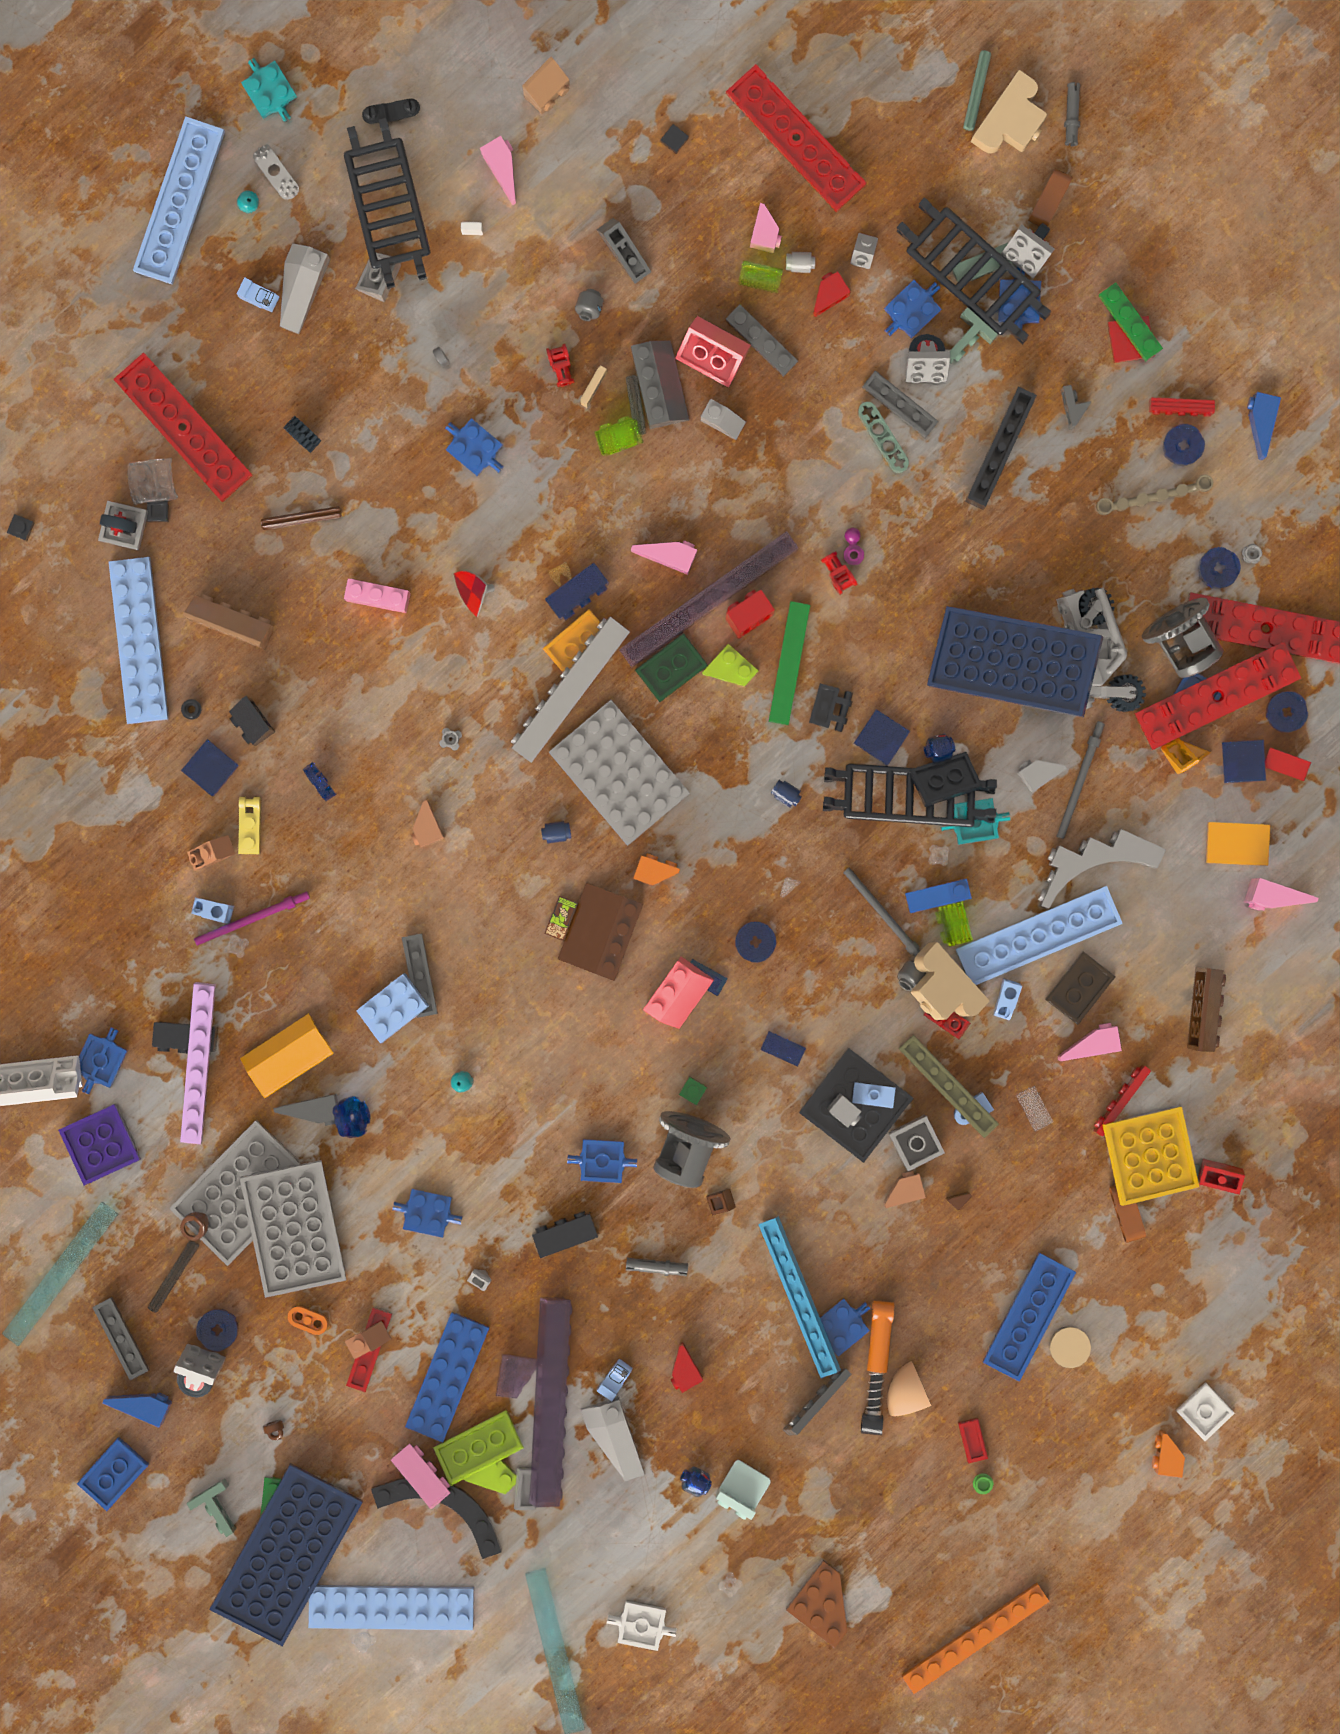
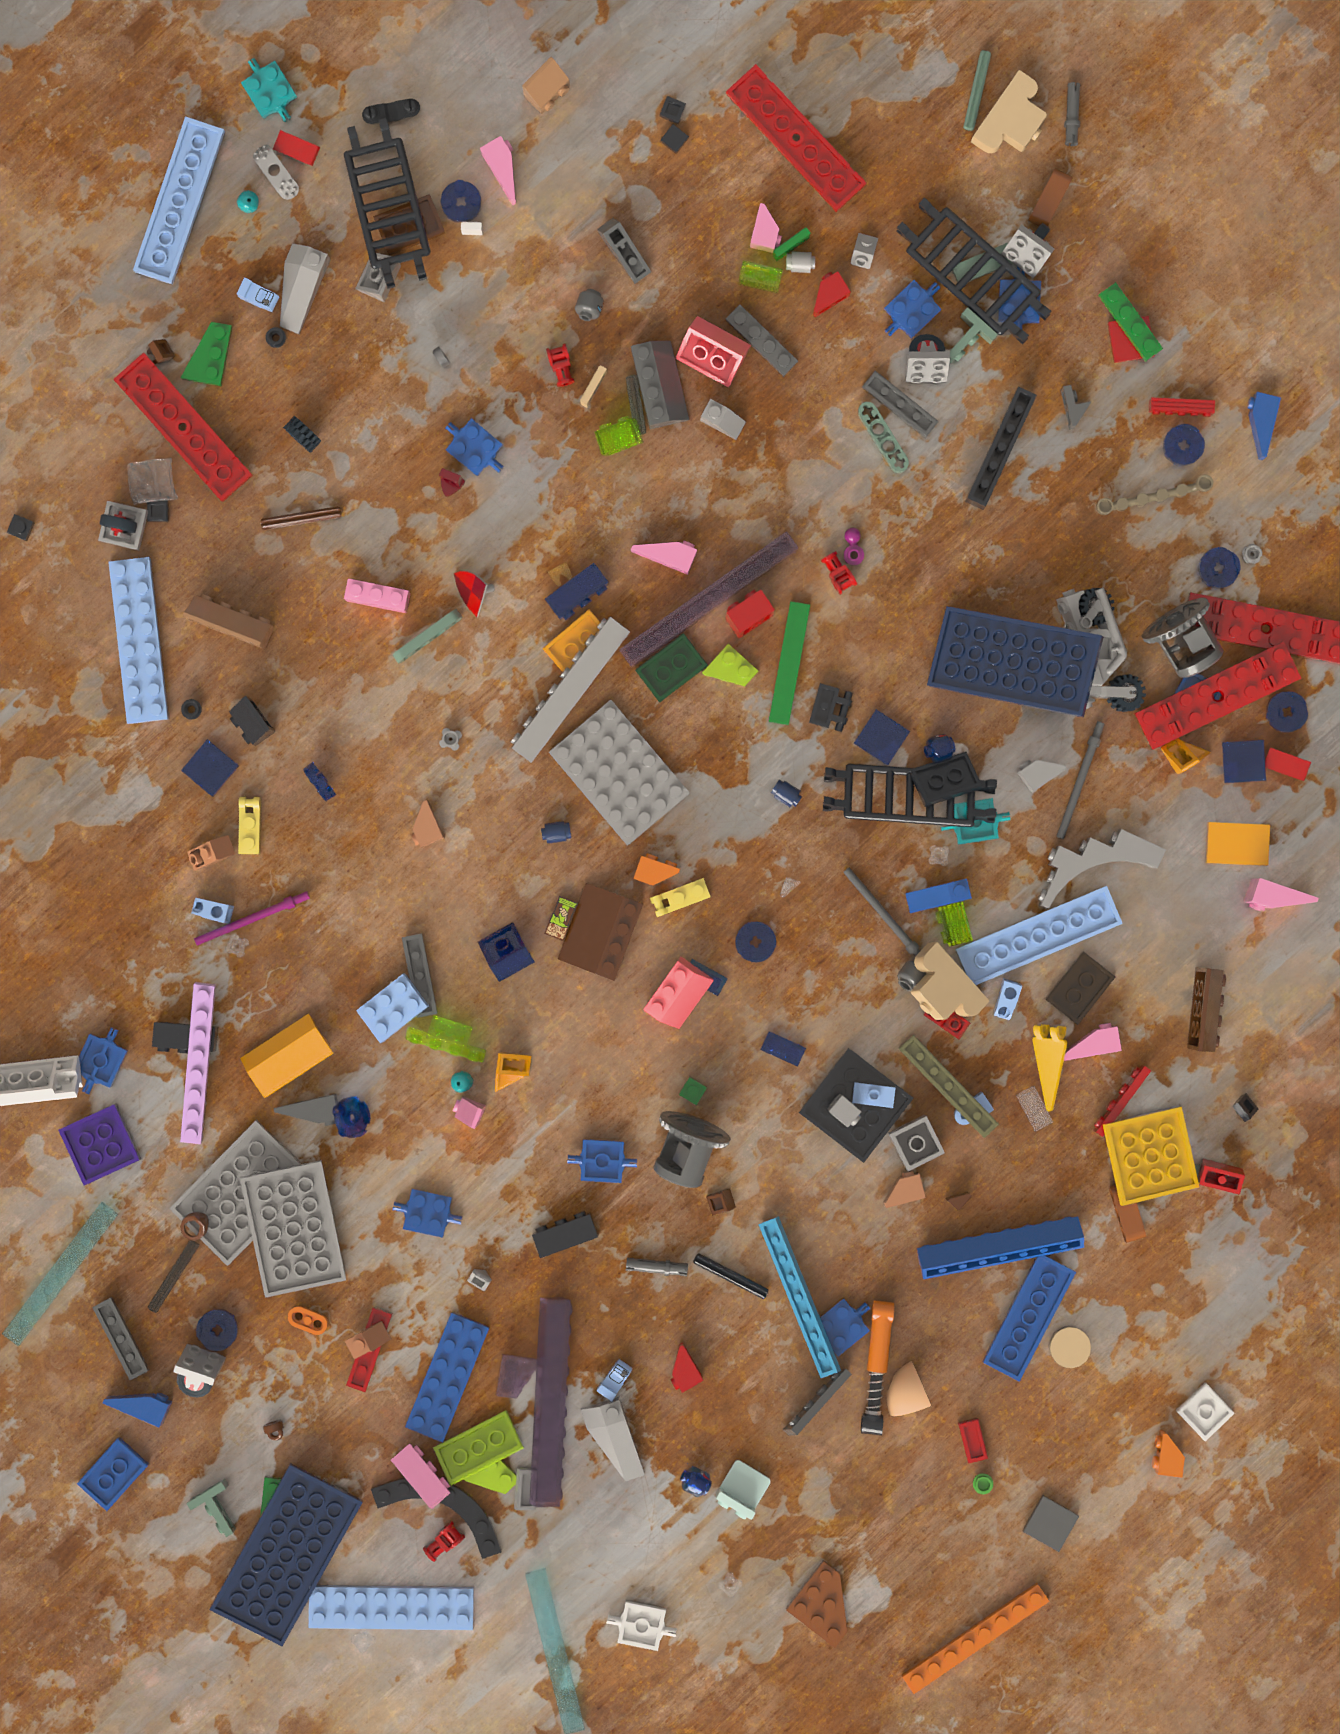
none -> reddish brown tile [147,339,175,364]
none -> green wing [180,322,232,387]
none -> black plate [266,327,286,348]
none -> red slope [273,130,320,166]
none -> reddish brown plate [373,194,445,256]
none -> sand green beam [392,609,463,664]
none -> clear neon green bracket [405,1015,486,1063]
none -> red connector [423,1521,466,1562]
none -> dark red tile [439,468,465,497]
none -> clear blue plate [440,180,482,223]
none -> bright pink slope [453,1097,486,1129]
none -> clear blue slope [478,922,535,982]
none -> light orange slope [495,1052,531,1092]
none -> light yellow plate [650,878,710,917]
none -> black plate [660,96,686,124]
none -> black axle [693,1253,769,1299]
none -> green tile [773,227,811,261]
none -> blue brick [917,1216,1084,1279]
none -> dark grey tile [1022,1495,1079,1552]
none -> yellow flag [1032,1024,1067,1112]
none -> black plate [1232,1093,1259,1122]

